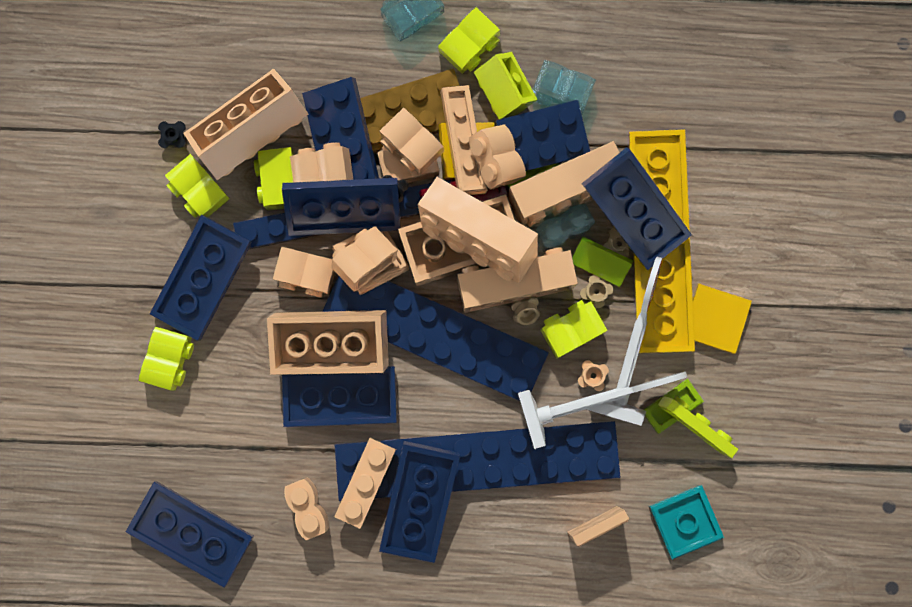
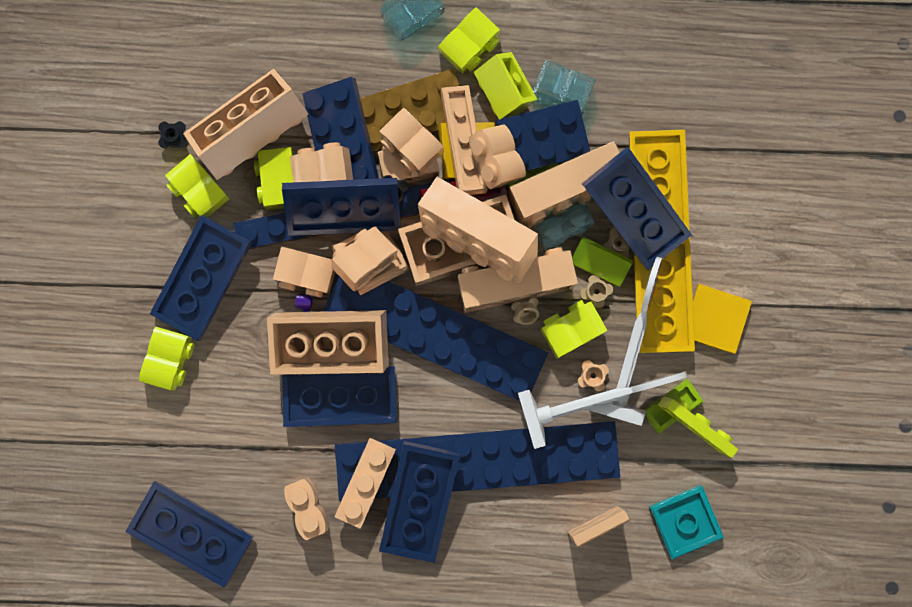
none -> dark purple hand [295,294,313,312]

